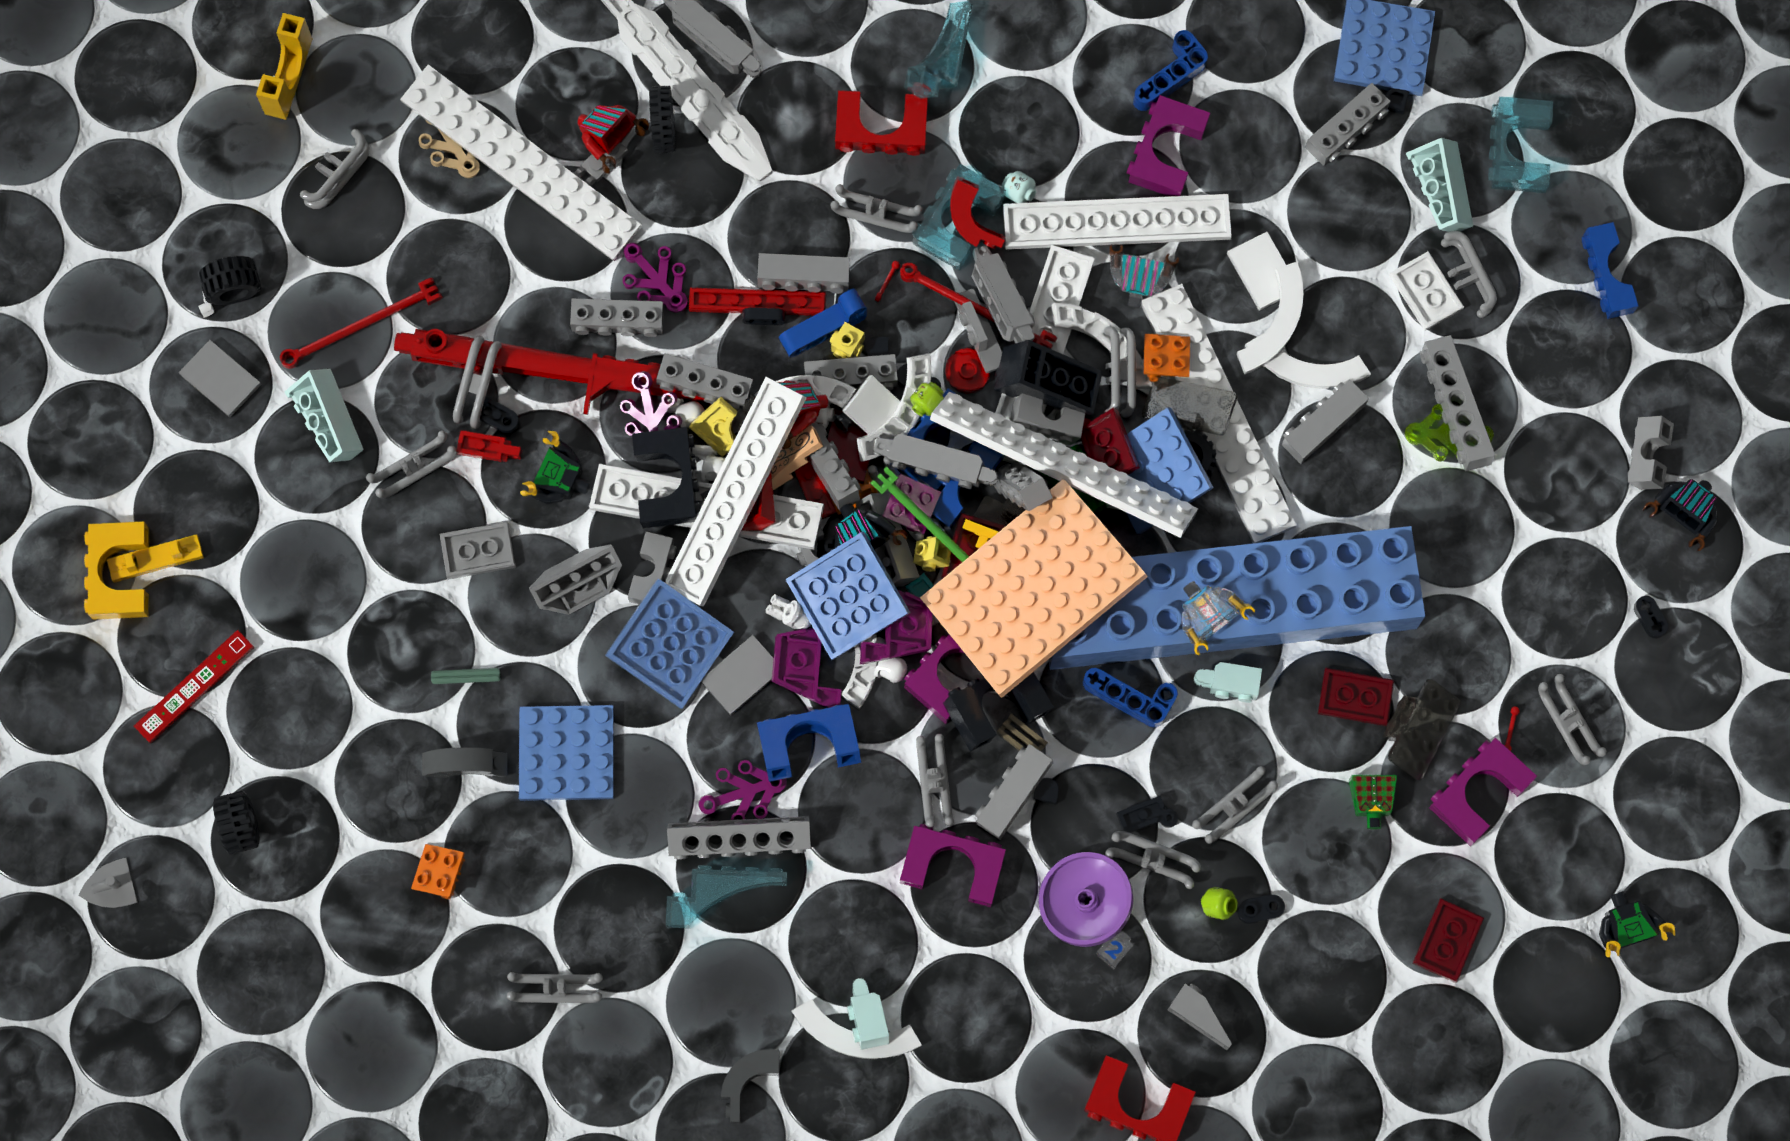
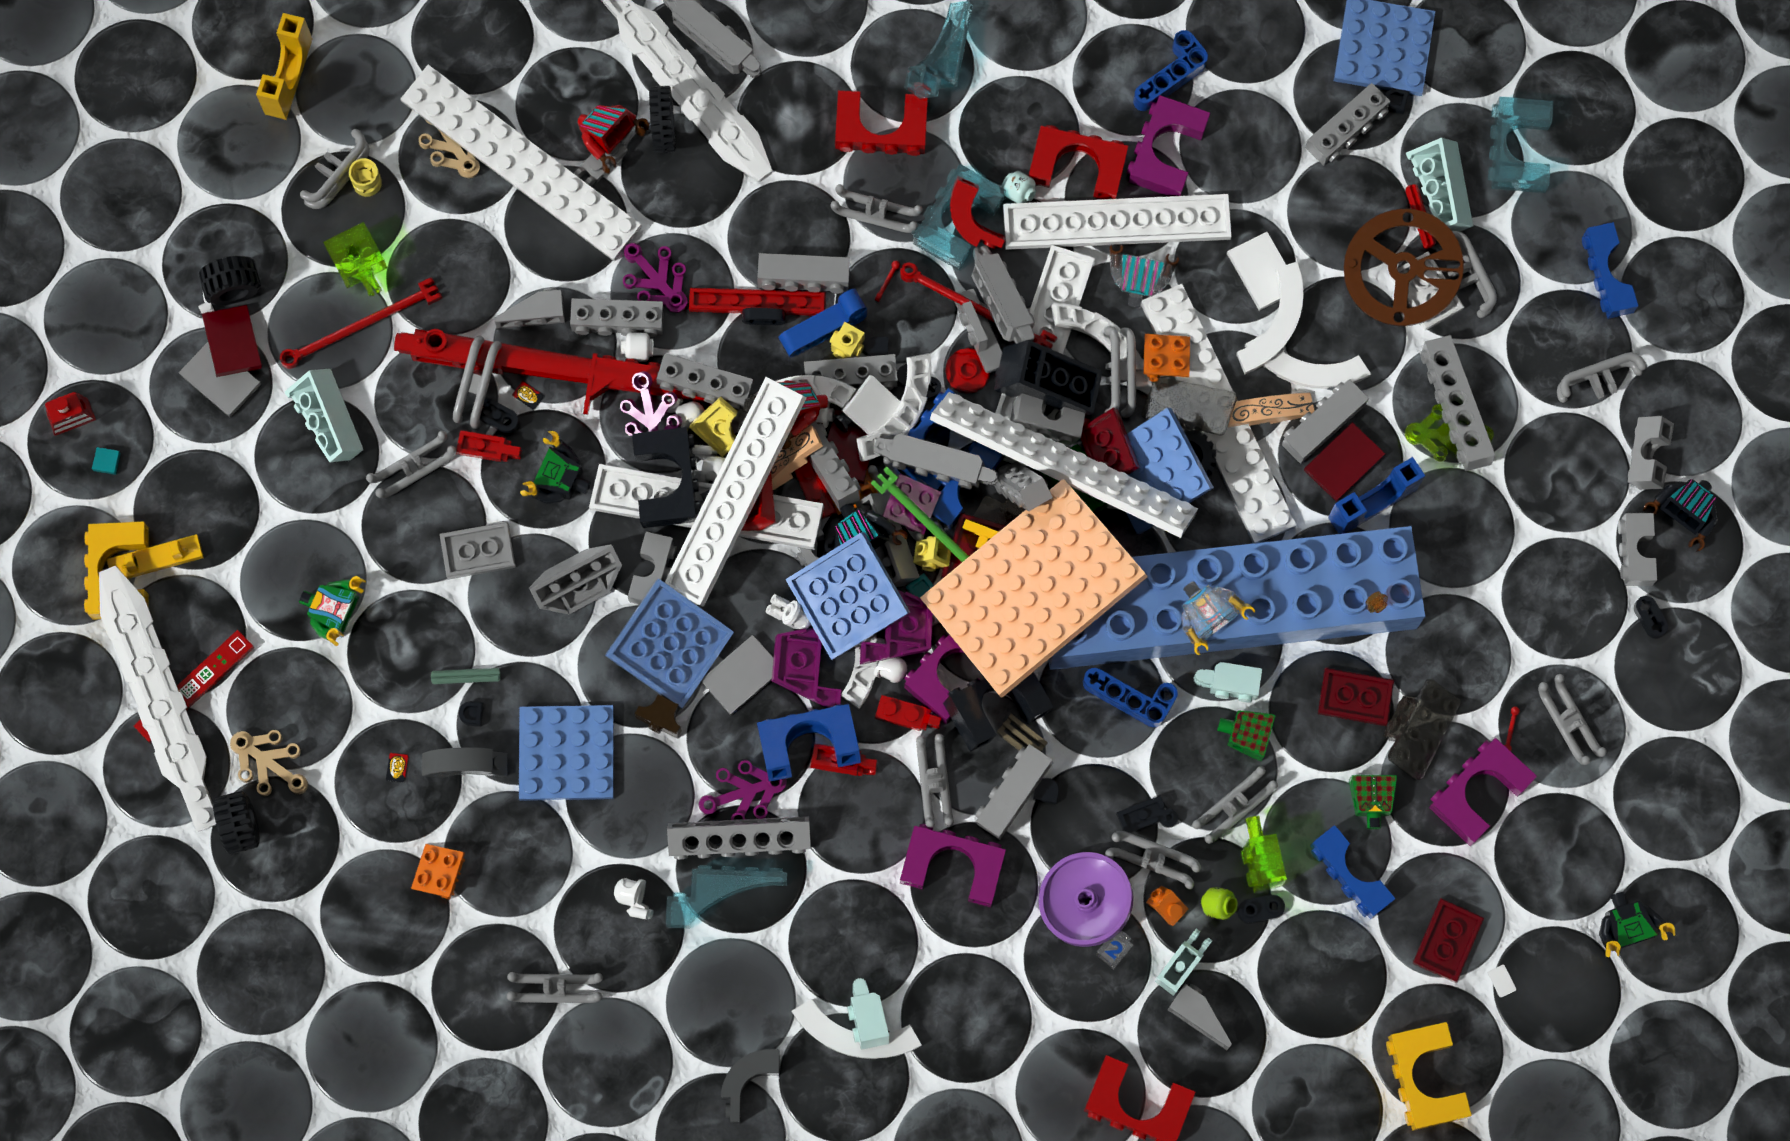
light grey shield [78,858,138,908] -> none
lime head [910,382,944,417] -> none
none -> red torso [45,392,96,436]
none -> teal tile [92,447,121,475]
none -> white plate [99,566,216,833]
none -> dark red tile [202,305,262,377]
none -> tan plant [230,730,308,796]
none -> torso [299,576,366,646]
none -> clear neon green brick [323,222,387,296]
none -> light yellow wheel [349,158,382,197]
none -> sticker [386,753,408,783]
none -> black tile [459,701,484,727]
none -> light grey slope [494,288,565,329]
none -> sticker [512,381,544,410]
none -> white piece [614,878,653,920]
none -> white head [621,332,653,362]
none -> dark brown brick [635,694,682,739]
none -> red hinge [810,744,877,776]
none -> red hinge [875,695,942,731]
none -> red arch [1029,125,1128,200]
none -> orange bracket [1146,886,1188,926]
none -> light aqua hinge [1155,928,1212,996]
none -> green torso [1217,710,1275,761]
none -> light nougat slope [1223,393,1315,428]
none -> clear neon green brick [1241,816,1287,892]
none -> dark red tile [1304,422,1385,502]
none -> blue arch [1310,825,1395,919]
none -> blue arch [1328,457,1425,534]
none -> reddish brown piece [1344,209,1464,326]
none -> clear orange plate [1365,591,1388,613]
none -> yellow arch [1386,1022,1472,1131]
none -> red axle [1405,184,1436,248]
none -> white sticker [1488,965,1516,997]
none -> light grey piece [1557,352,1647,403]
none -> light grey arch [1618,513,1657,586]

